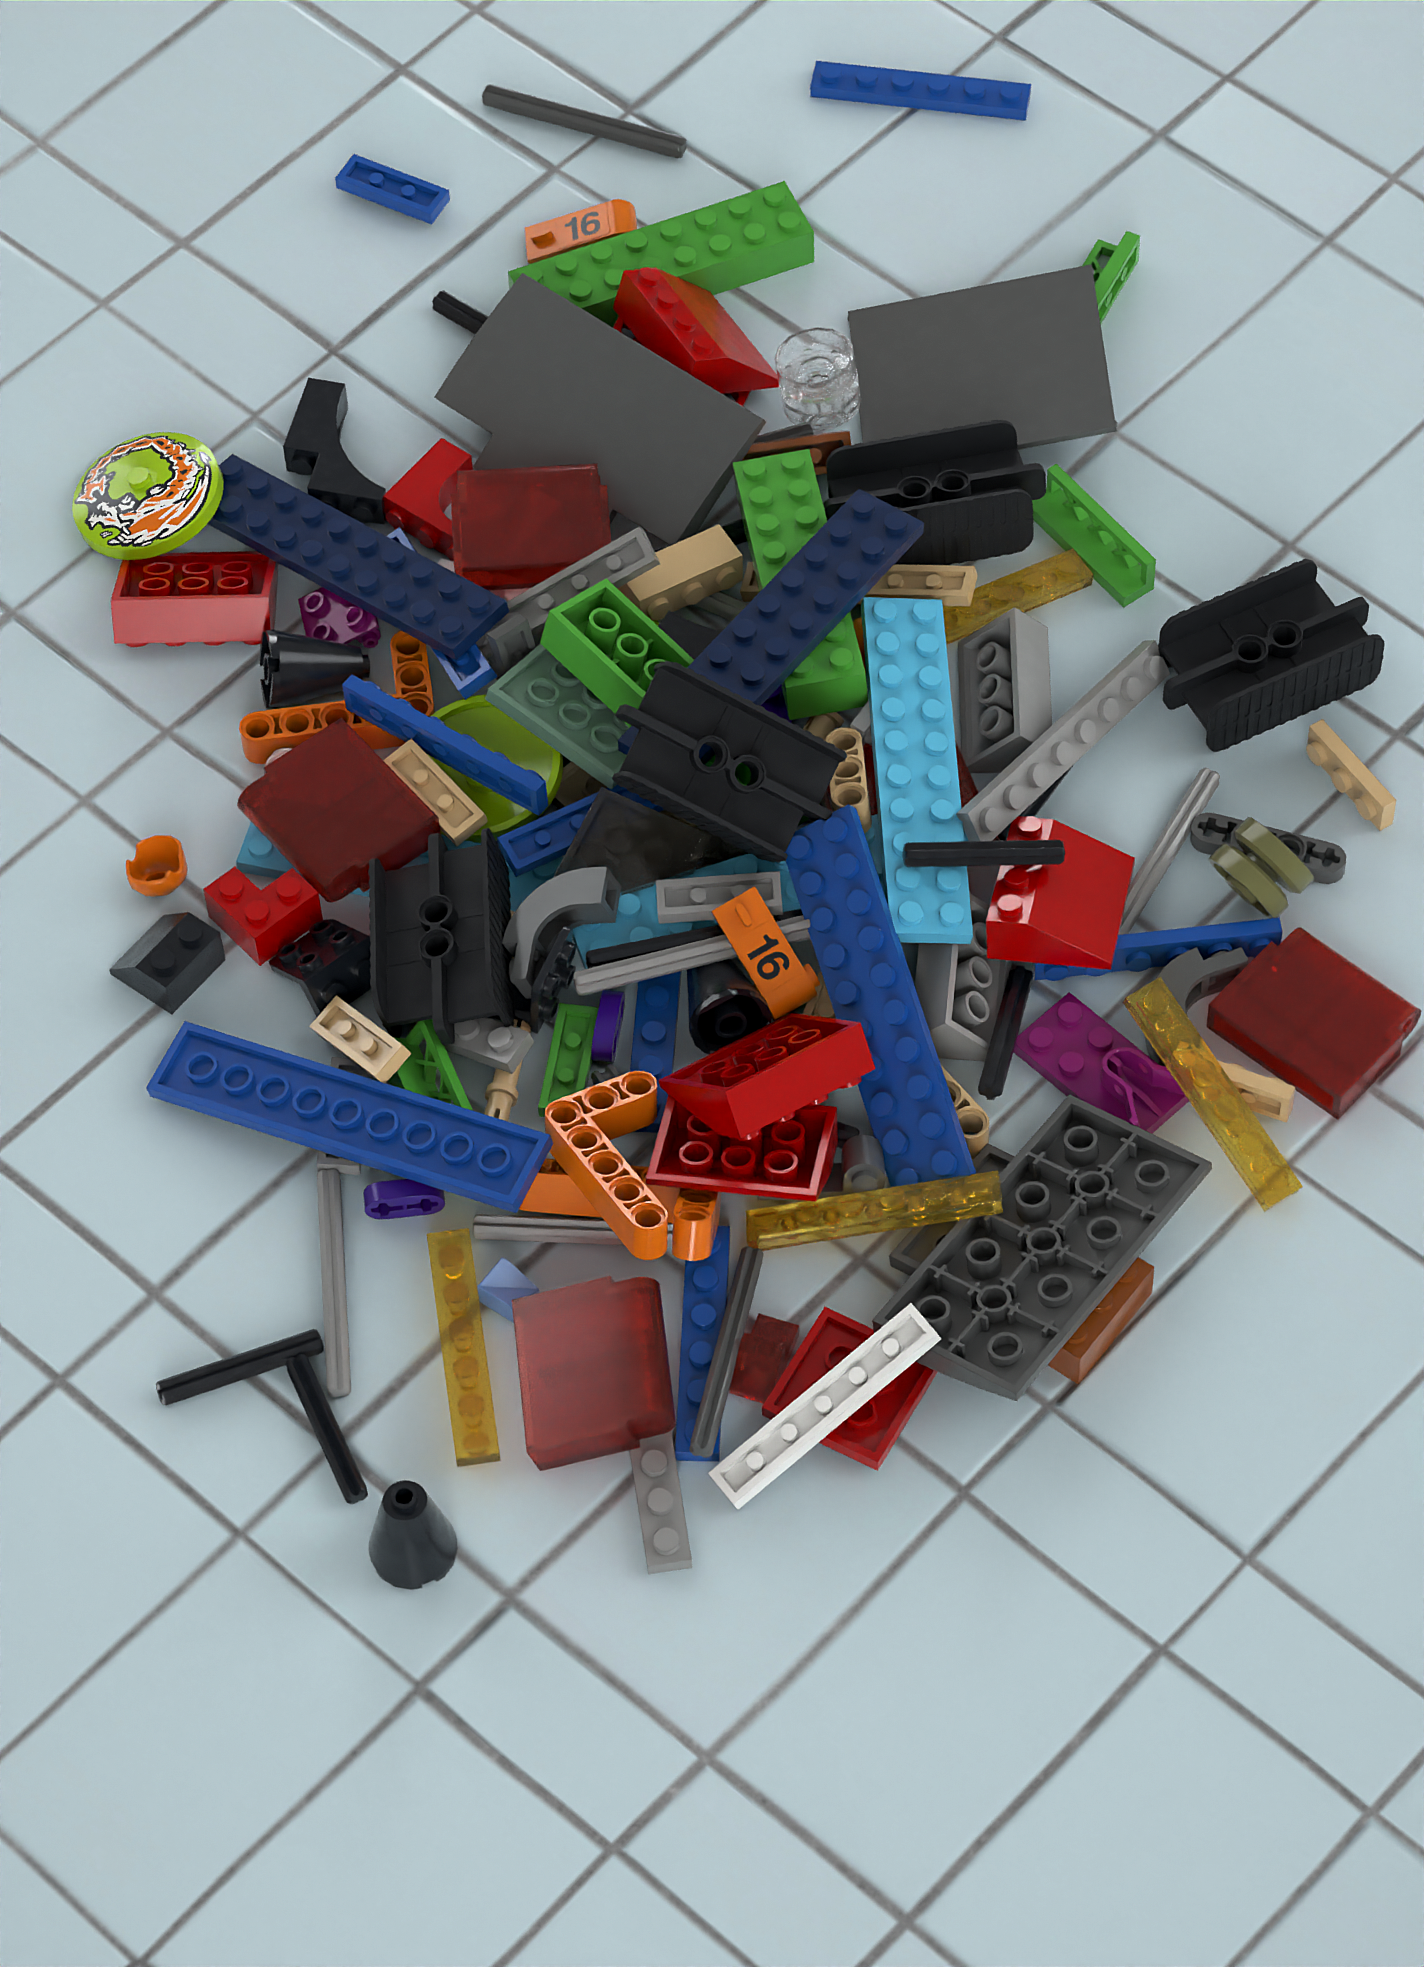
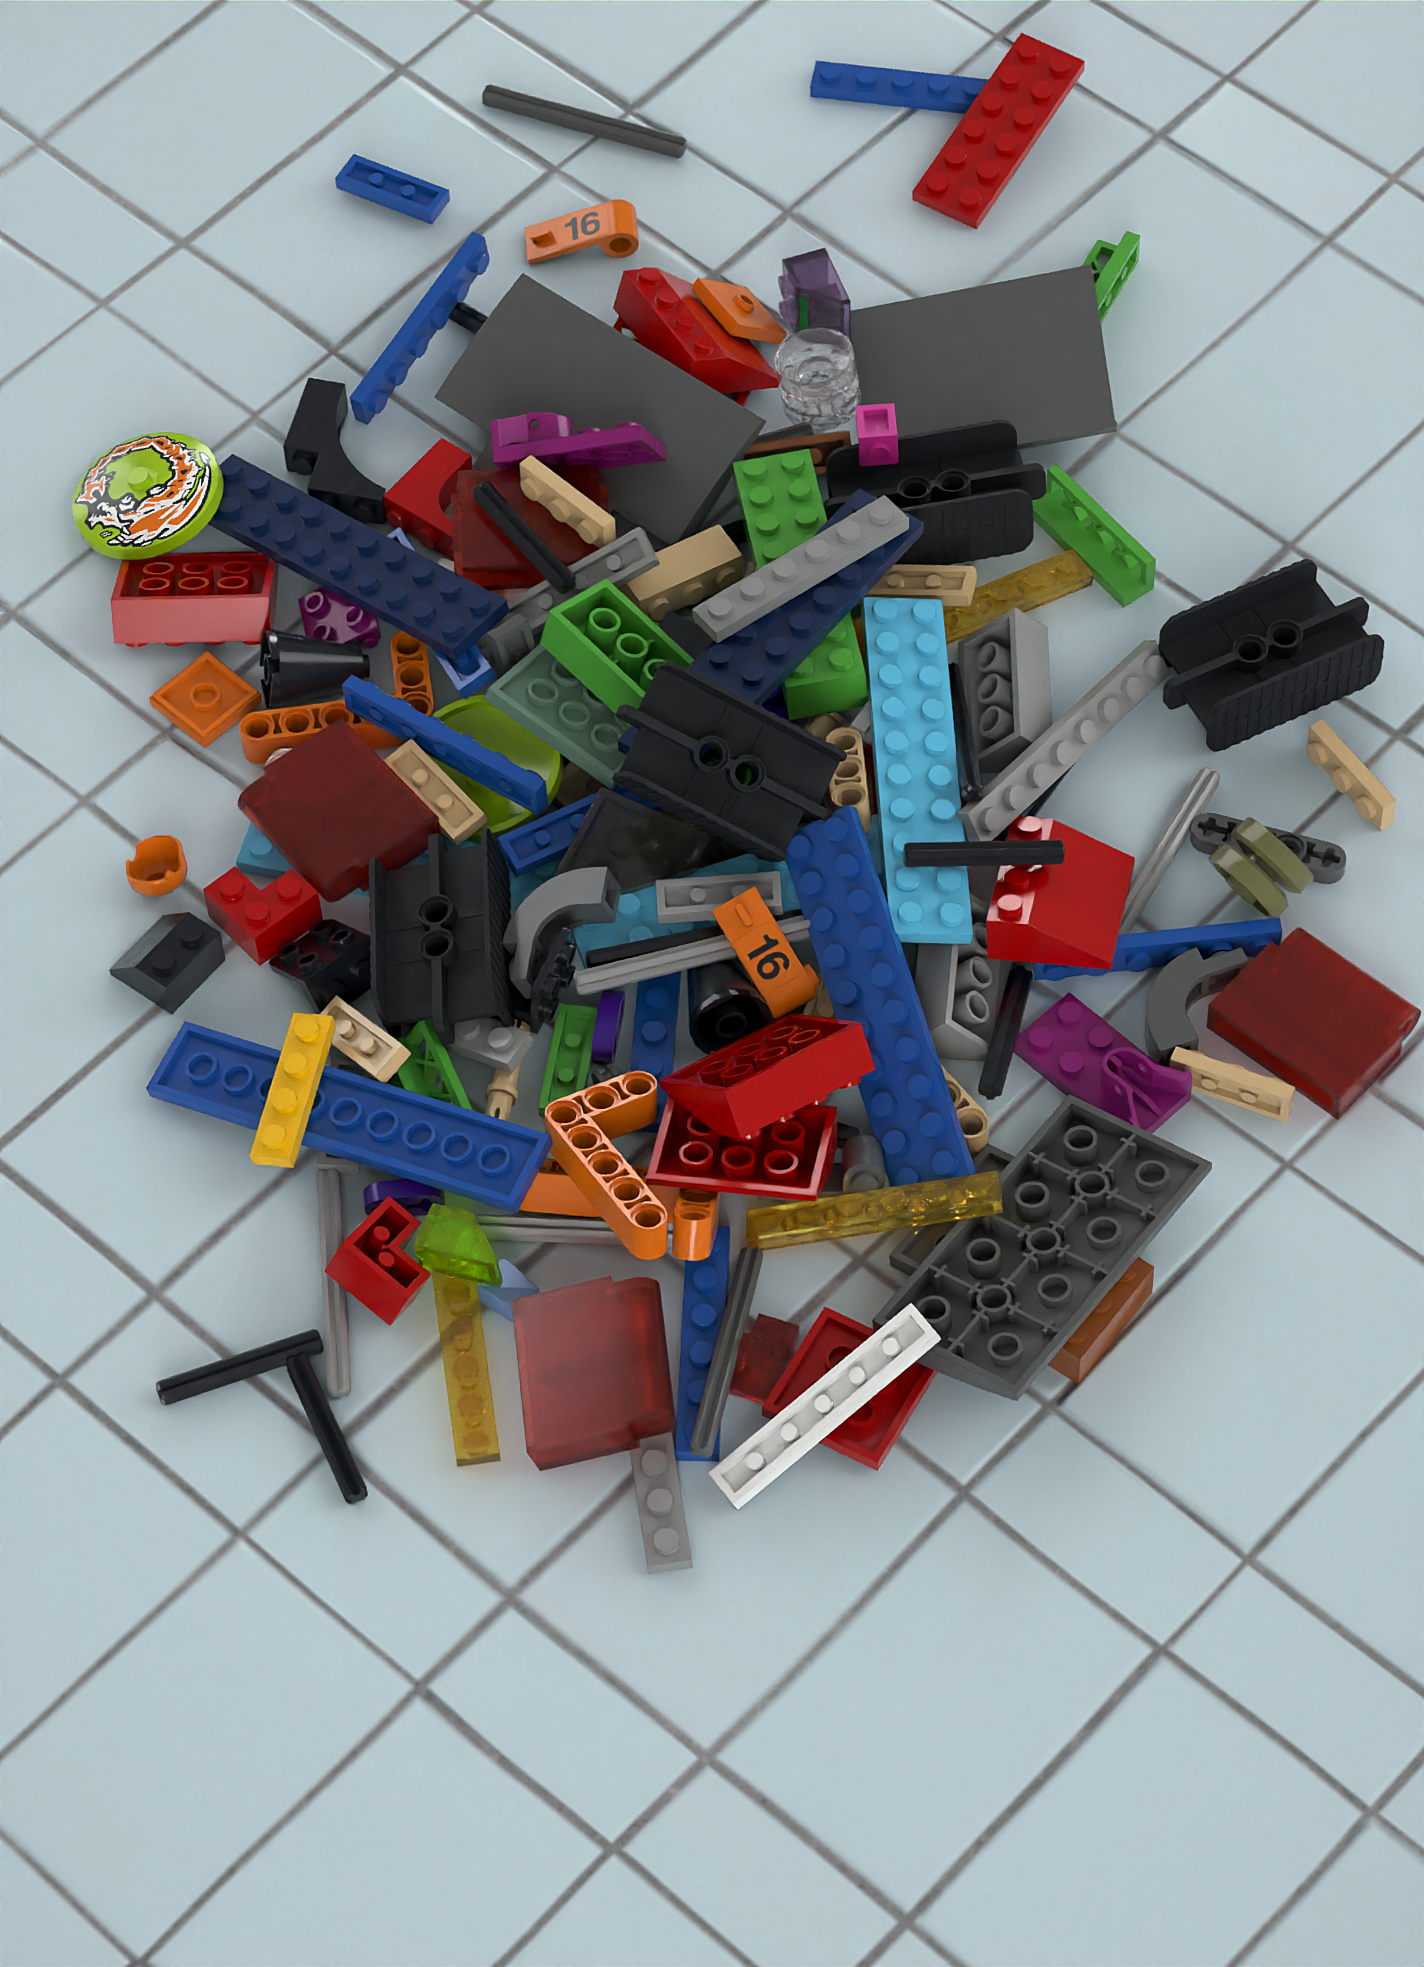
black cone [369,1480,458,1590] -> none
bright green brick [508,181,814,328] -> none
clear yellow plate [1123,977,1303,1212] -> none
none -> orange plate [149,651,263,748]
none -> yellow plate [250,1012,337,1168]
none -> red brick [324,1196,431,1326]
none -> blue plate [349,231,490,425]
none -> clear neon green slope [414,1203,503,1288]
none -> black axle [473,481,576,594]
none -> magenta plate [491,412,666,483]
none -> tan plate [520,455,616,549]
none -> orange plate [691,278,787,344]
none -> light grey plate [692,495,909,643]
none -> clear purple slope [778,248,851,354]
none -> dark pink bracket [855,403,899,466]
none -> red plate [912,33,1085,230]
none -> black axle [948,662,984,802]

